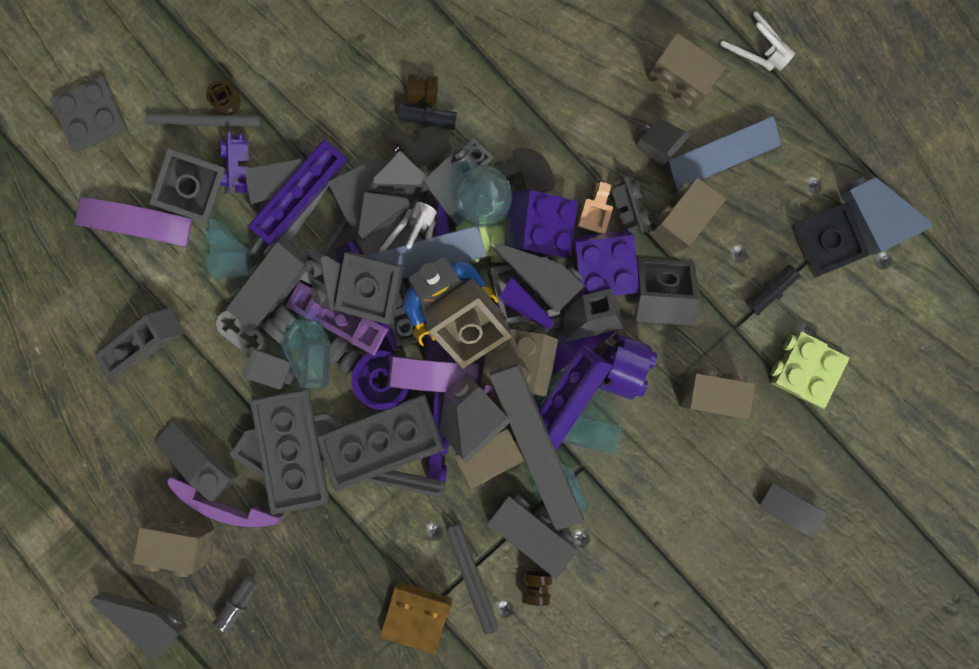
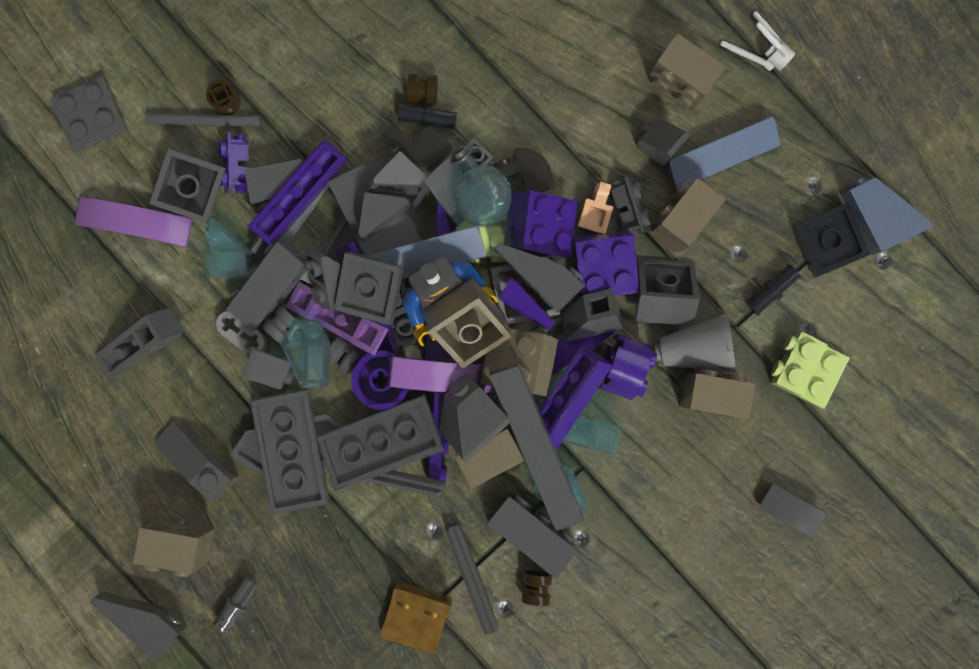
medium lavender slope [167,475,284,527] -> none
white plant [379,202,437,252] -> none
none -> light grey cone [655,315,736,372]

